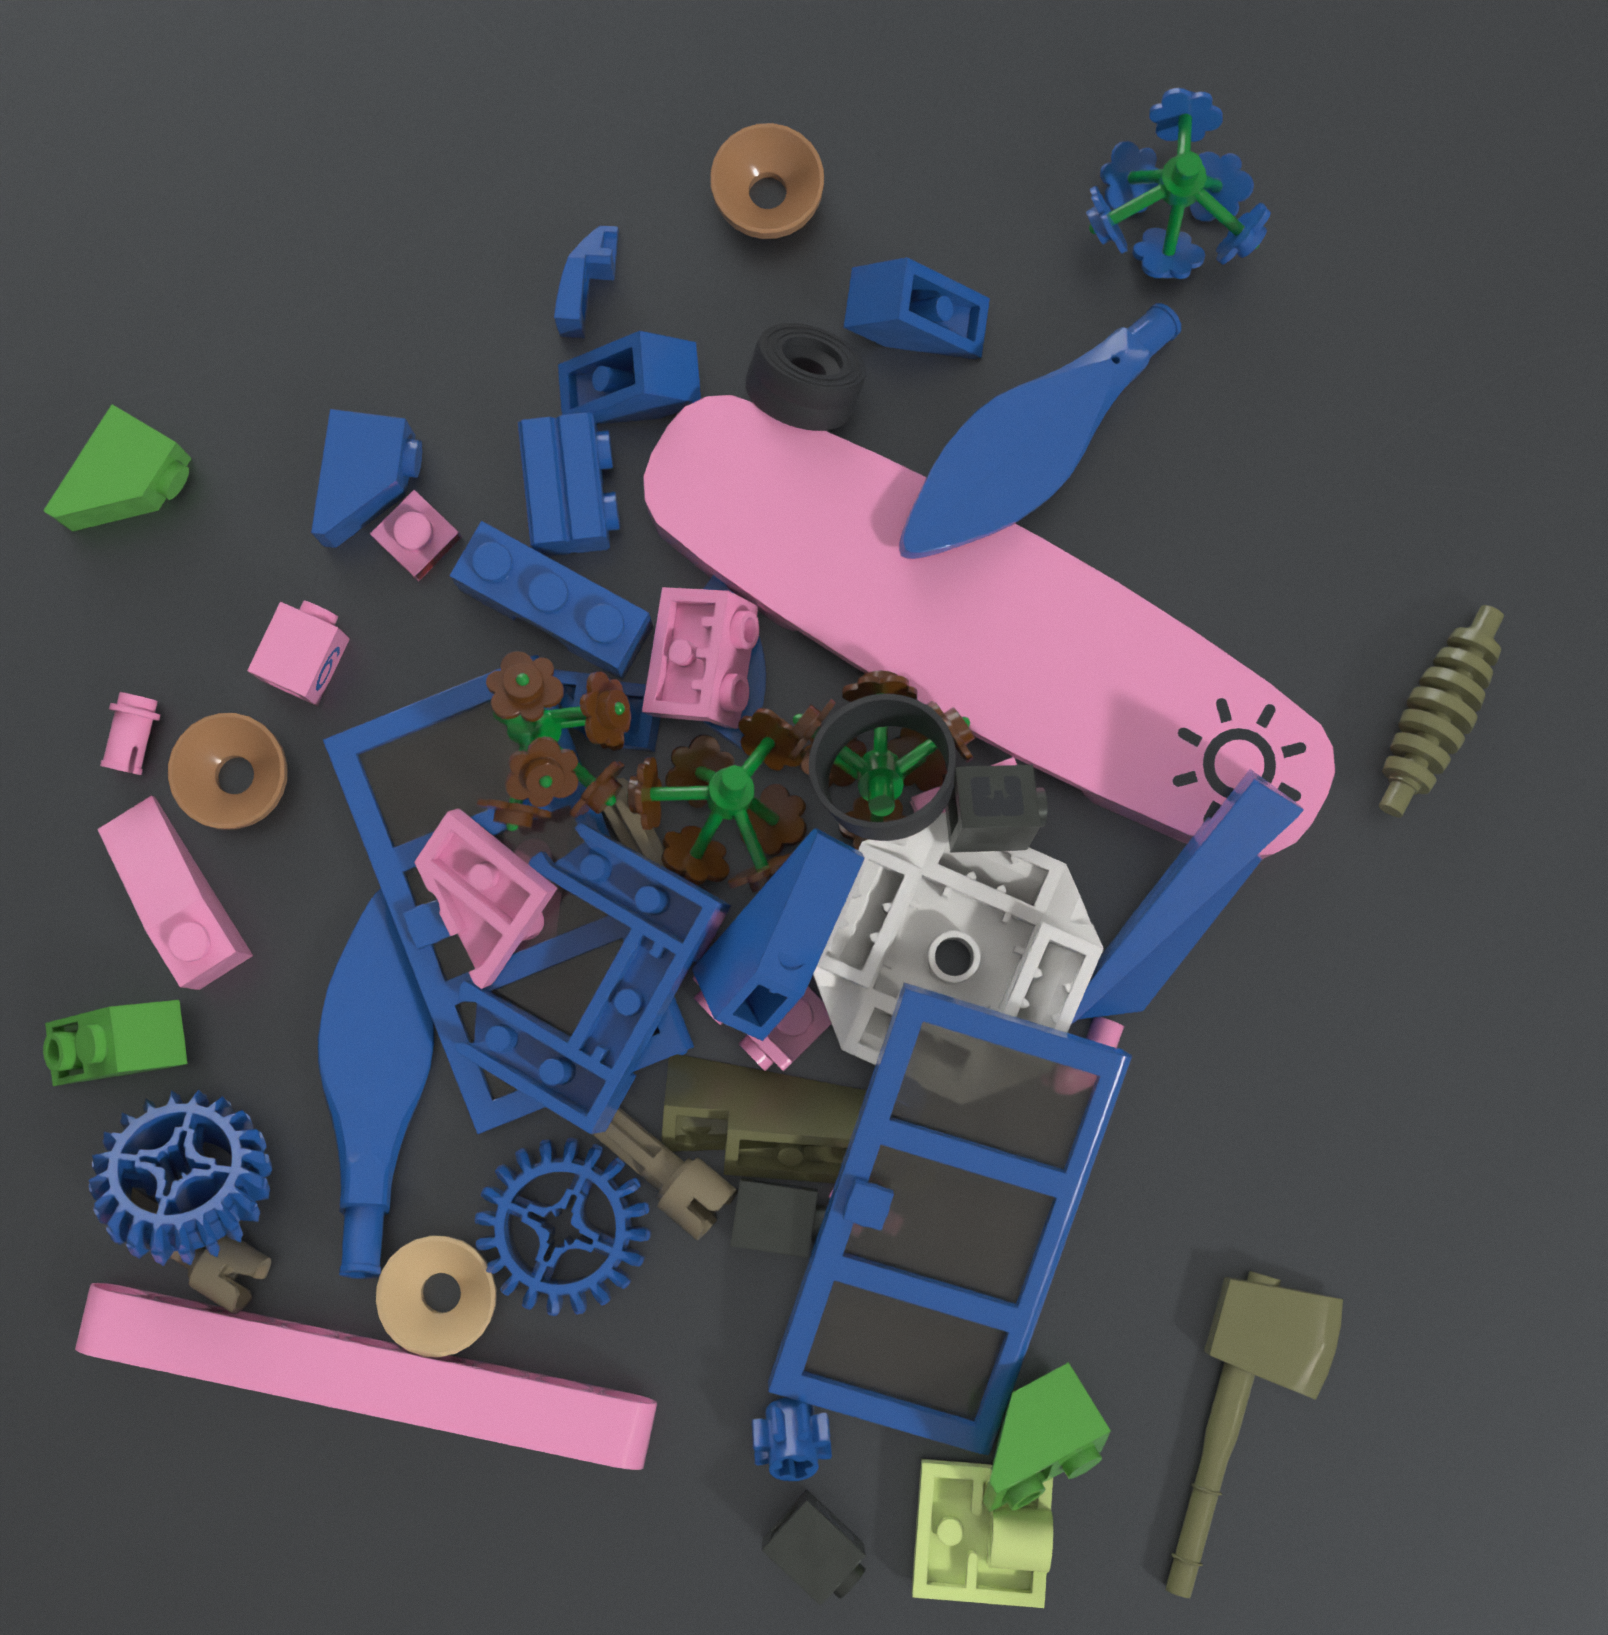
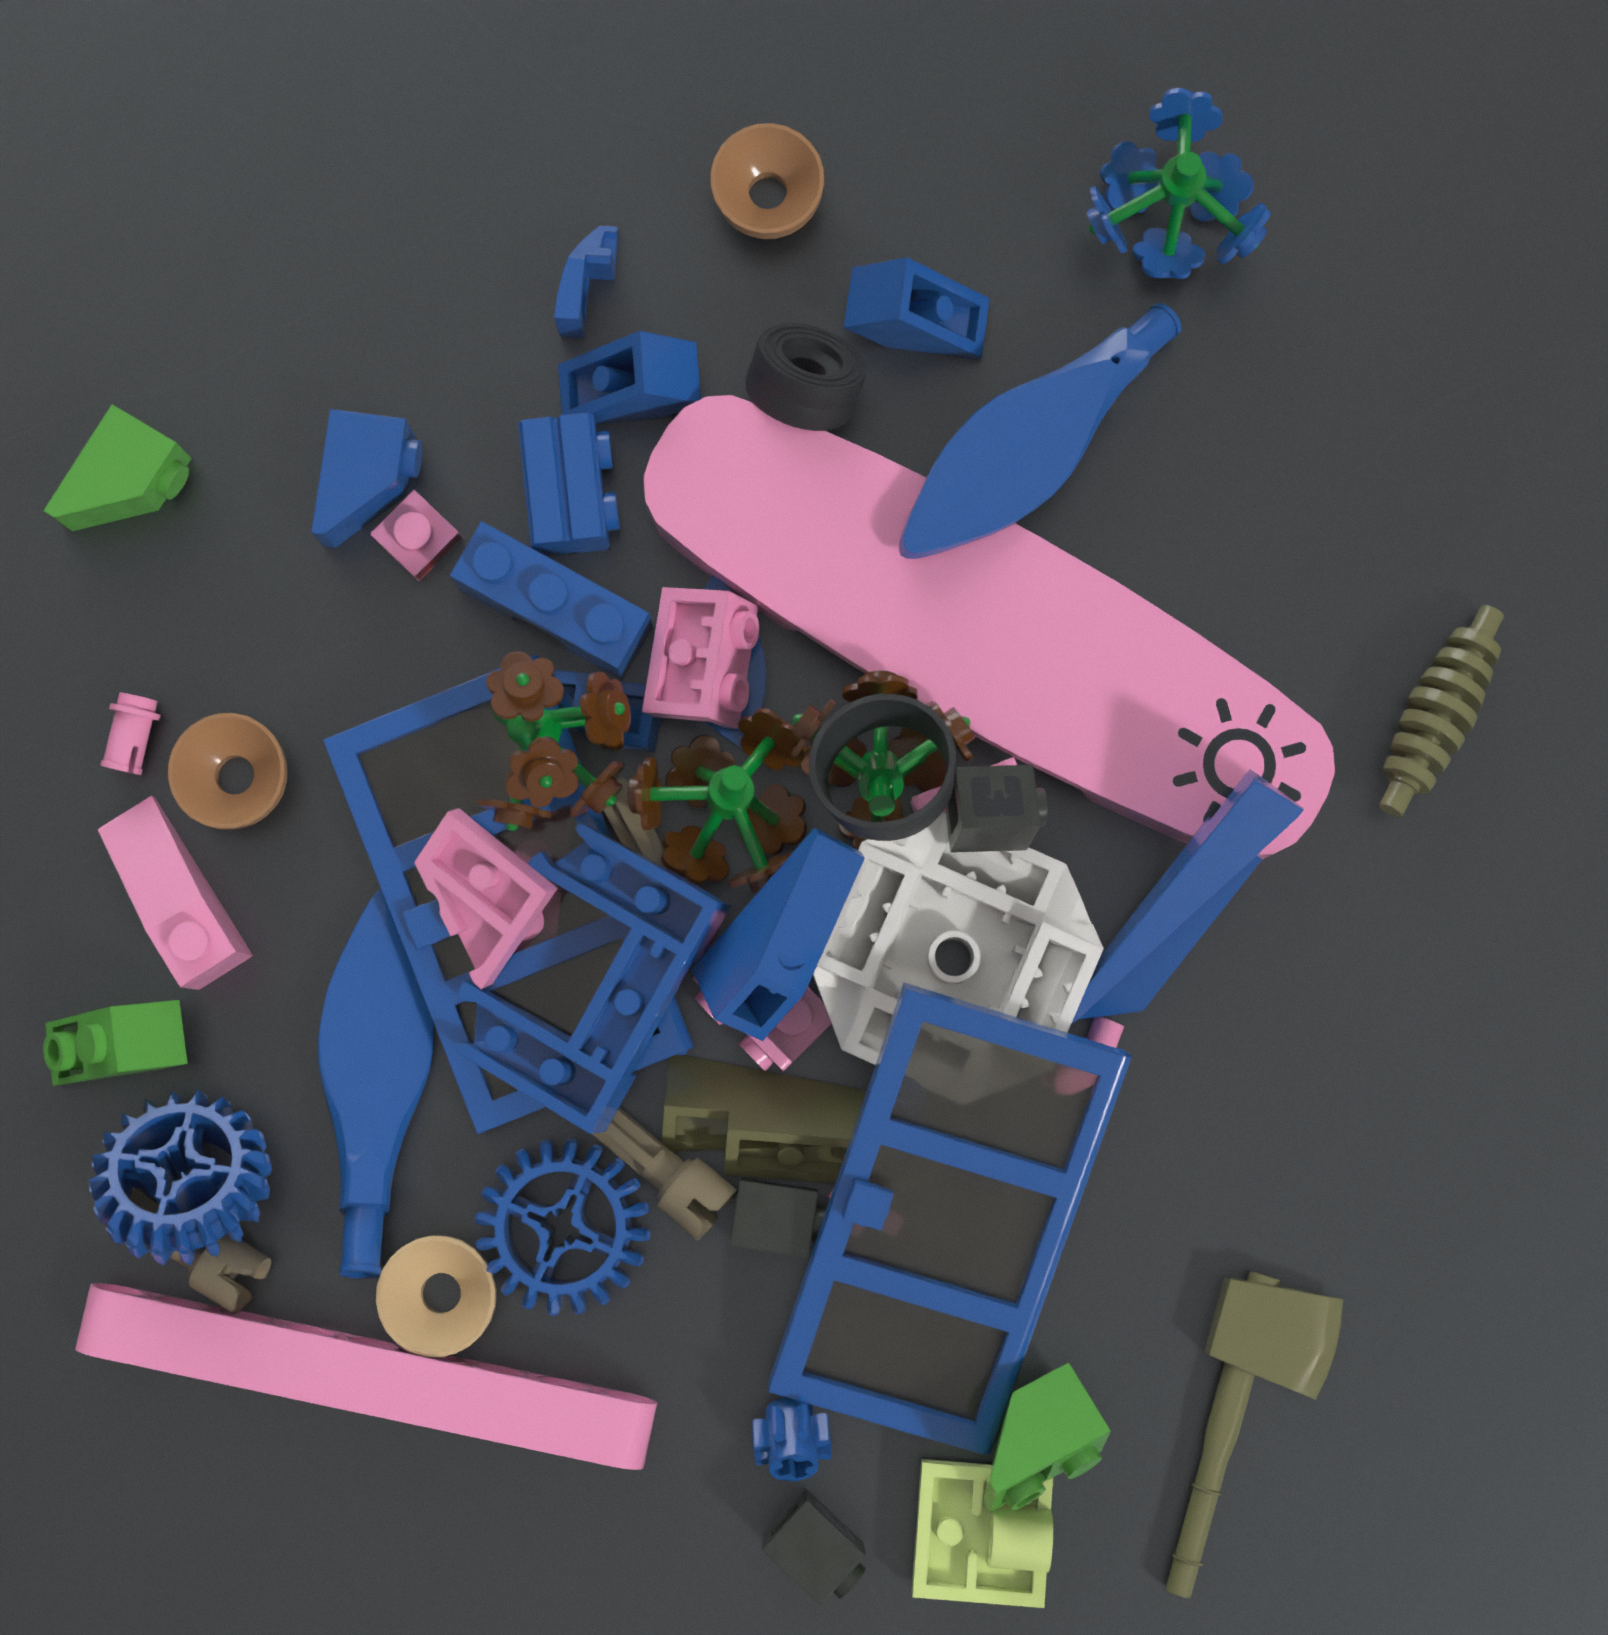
bright pink brick [247,601,350,706] -> none

